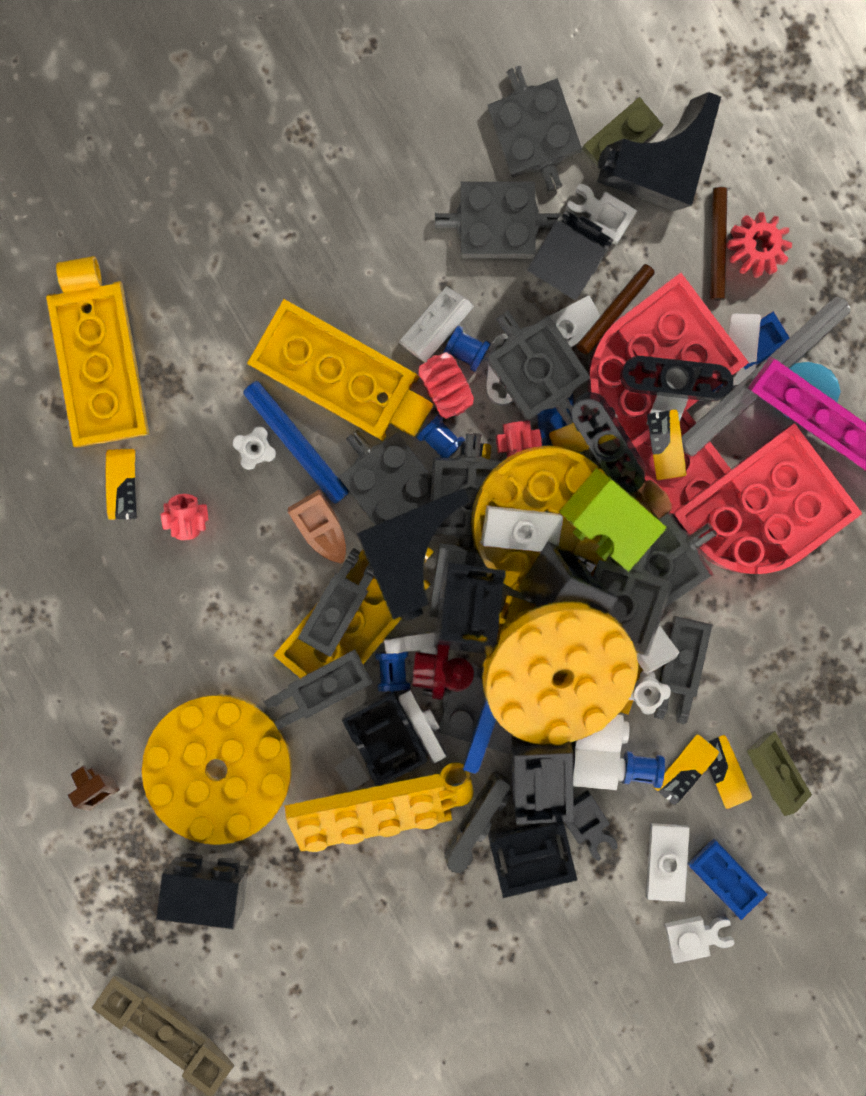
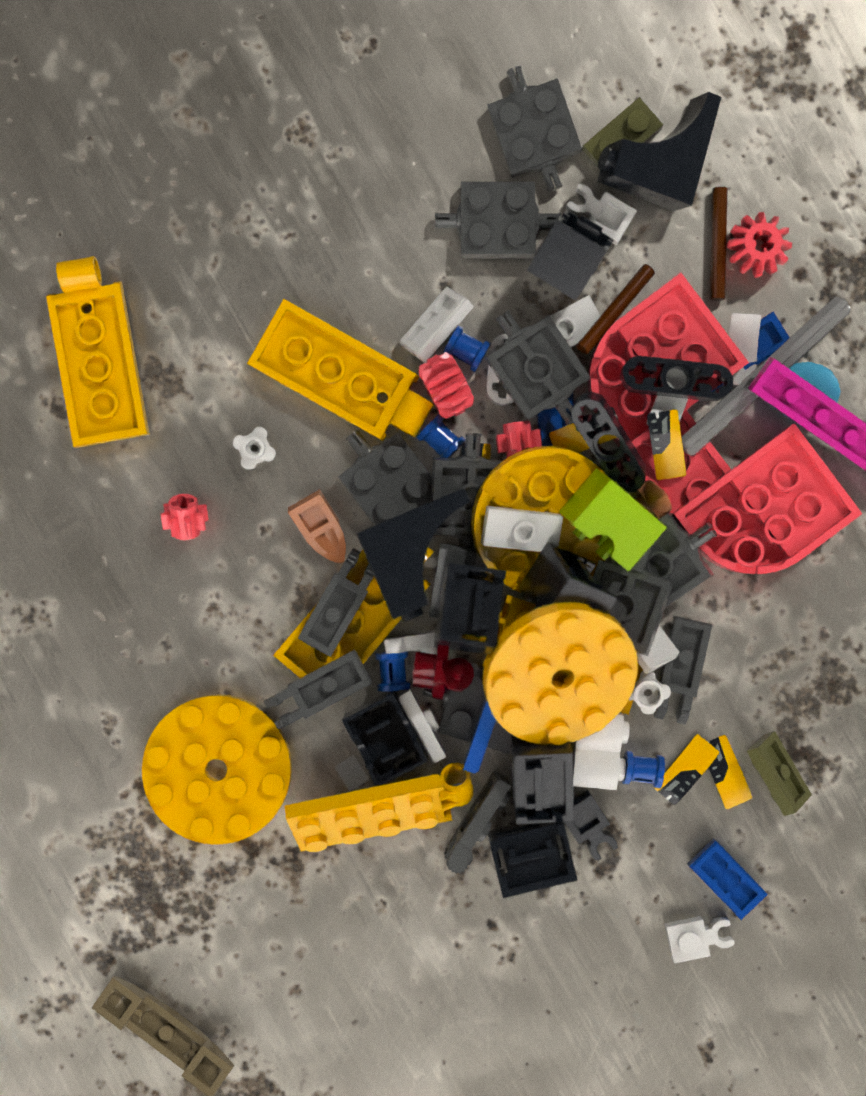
reddish brown tile [68,765,120,811] -> none
yellow sticker [106,449,137,520] -> none
black brick [156,853,249,929] -> none
blue axle [243,381,349,504] -> none
white plate [646,823,690,902] -> none

